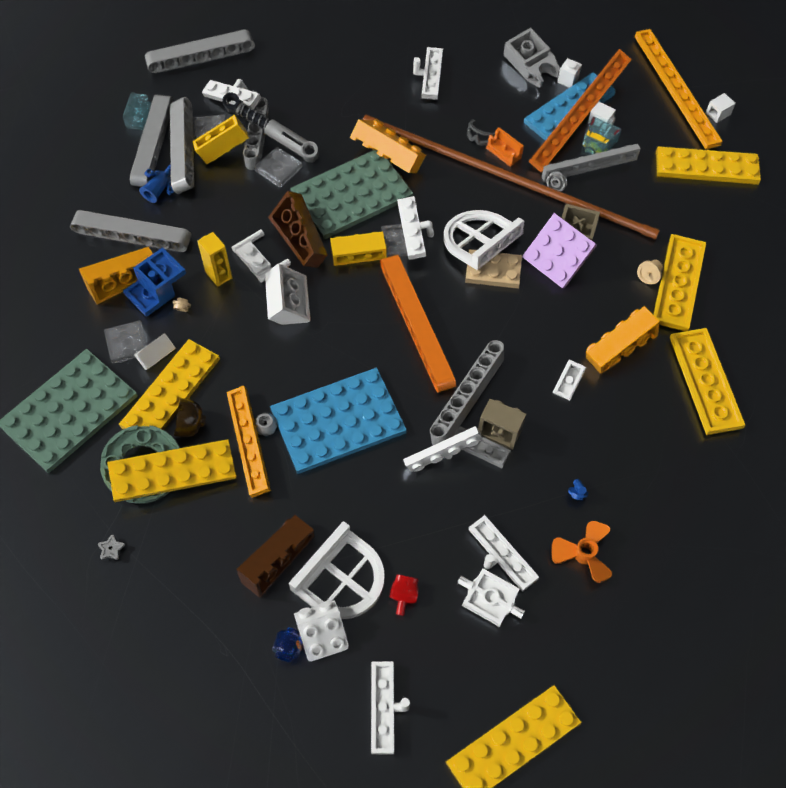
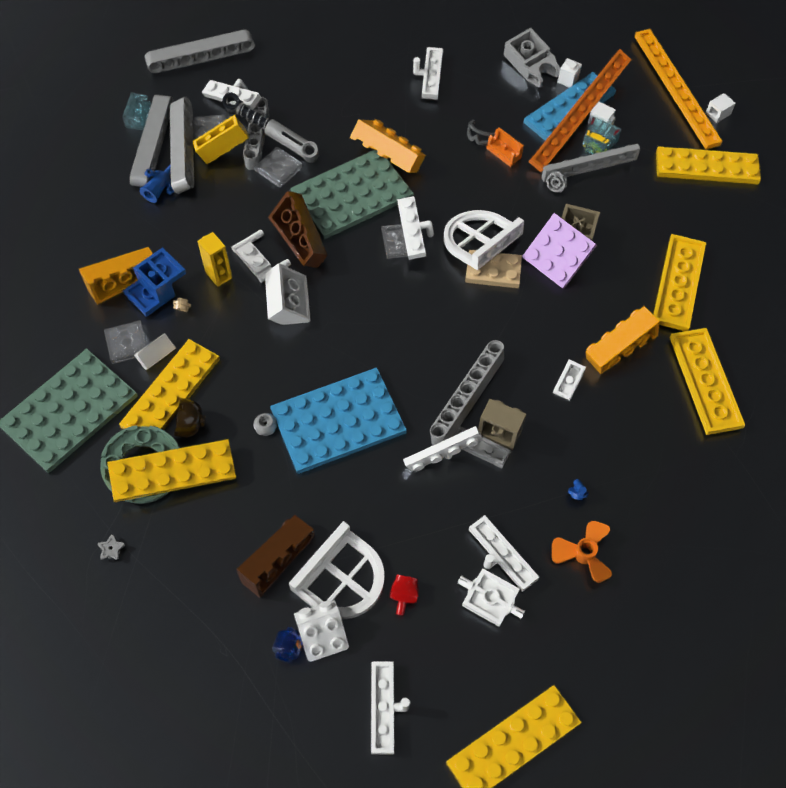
light grey beam [70,210,192,252] -> none
light orange plate [227,386,271,498] -> none
yellow brick [330,231,386,266] -> none
dark orange piece [363,114,660,240] -> none
orange beam [380,254,456,393] -> none
tan piece [637,260,663,285] -> none

